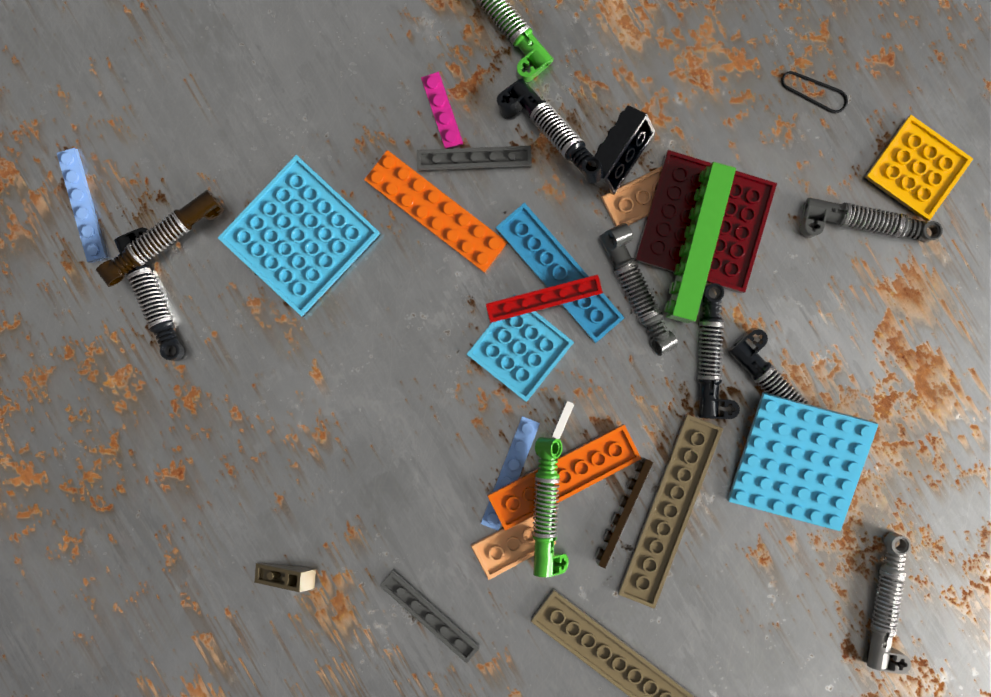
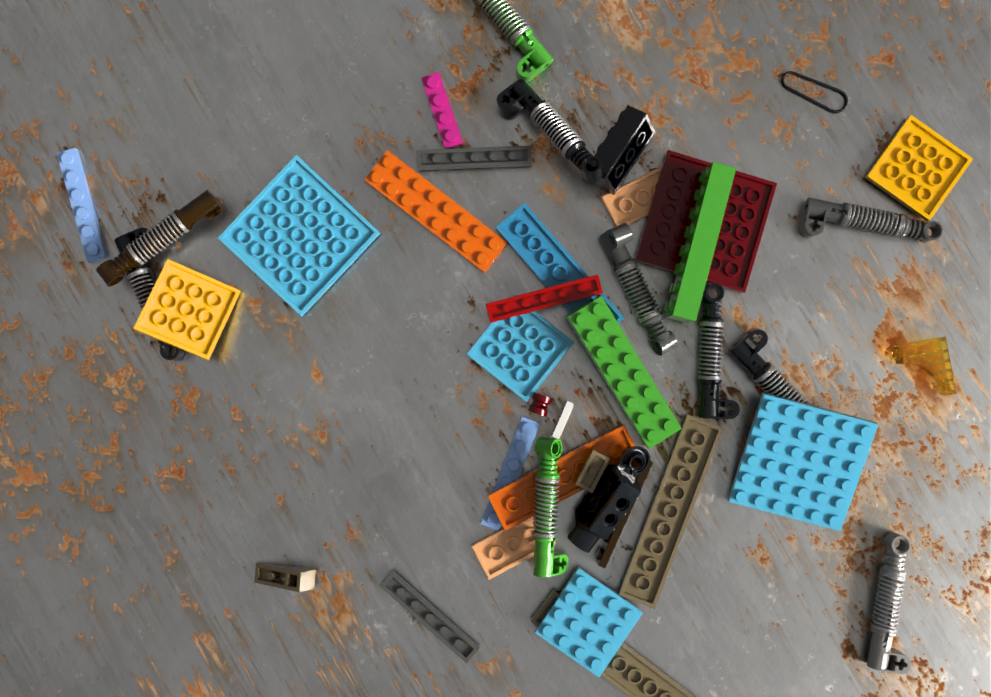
none -> yellow plate [133,259,241,361]
none -> dark red wheel [528,393,552,417]
none -> medium azure plate [535,567,643,677]
none -> bright green brick [565,296,682,449]
none -> black brick [567,446,650,553]
none -> dark tan plate [574,449,610,493]
none -> clear yellow arch [892,337,957,395]

